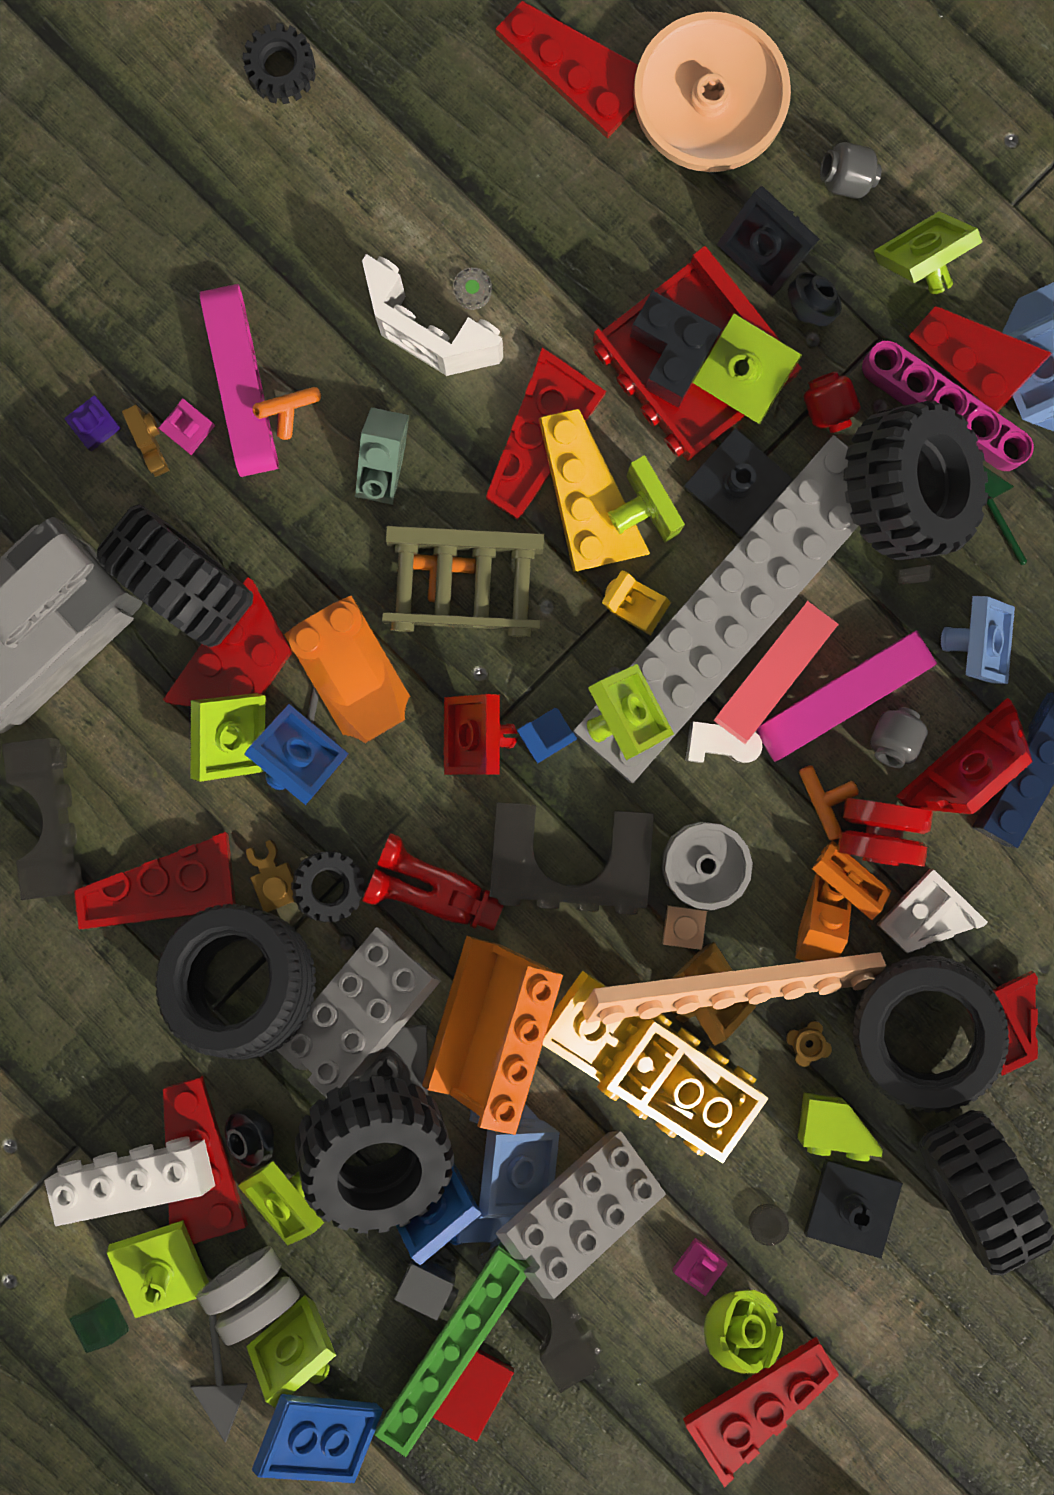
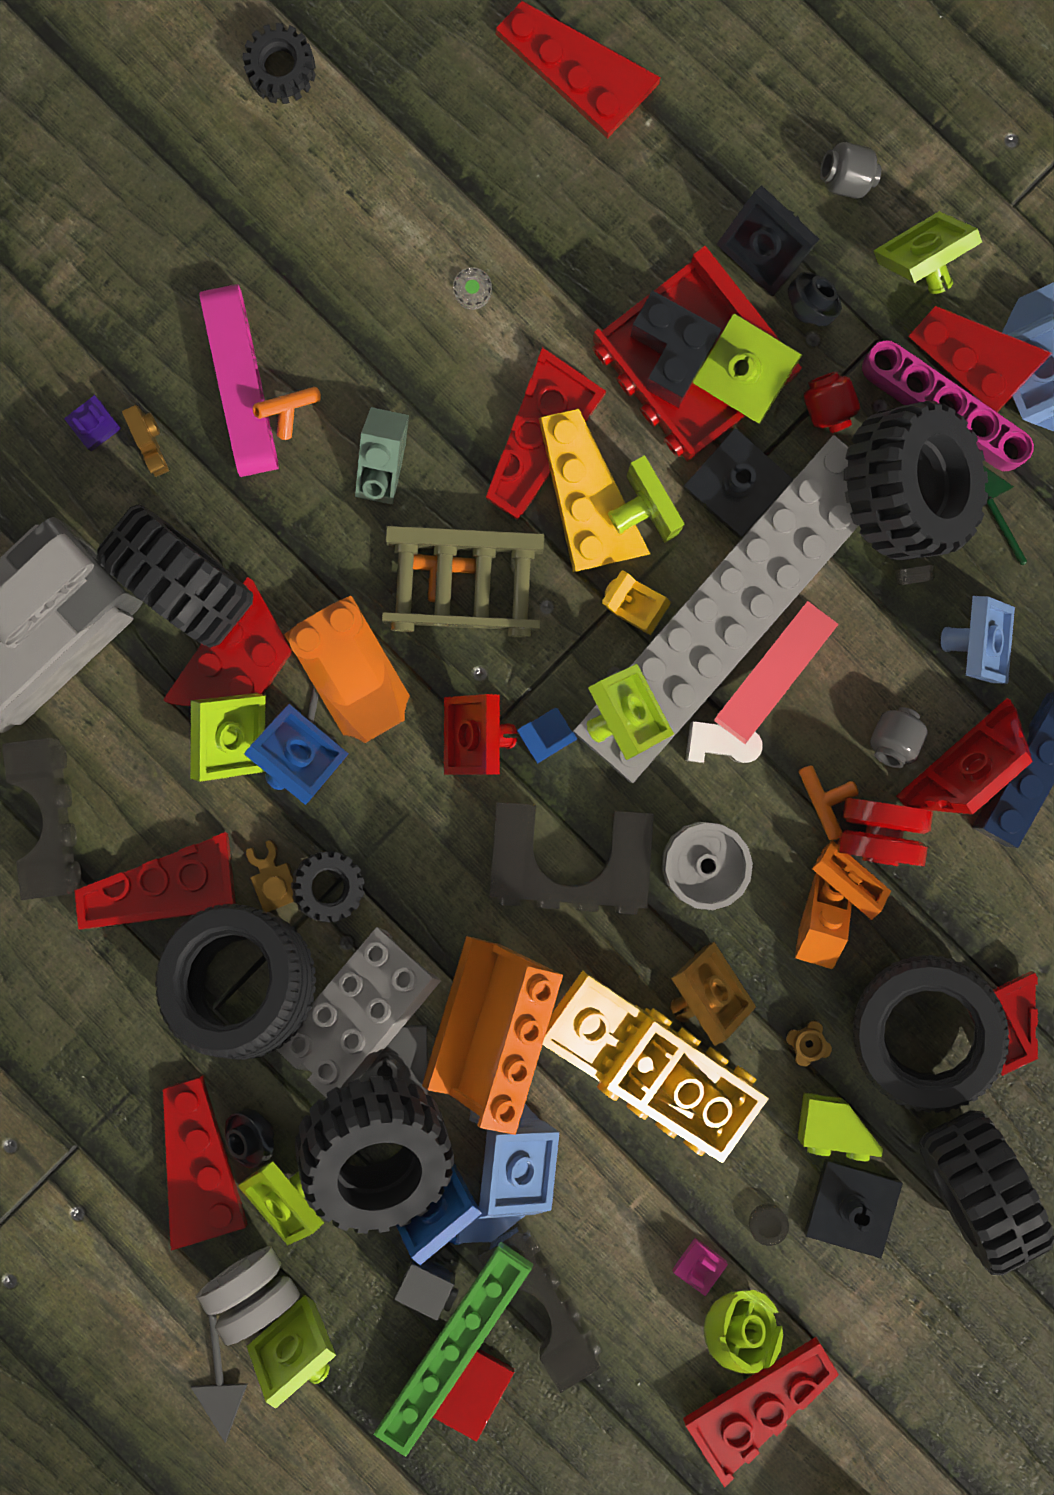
white brick [44,1137,215,1226] -> none
clear green slope [69,1297,129,1353] -> none
lime tile [106,1221,209,1318] -> none
dark pink tile [159,399,215,455] -> none
blue tile [252,1394,383,1483] -> none
white slope [362,254,503,376] -> none
red piece [362,833,505,931] -> none
light grey piece [495,1131,666,1299] -> none
light nougat plate [582,952,886,1024] -> none
light nougat dish [633,12,791,172] -> none
light nougat plate [662,905,707,950] -> none
dark pink beam [756,630,937,762] -> none
white wing [876,869,987,953] -> none

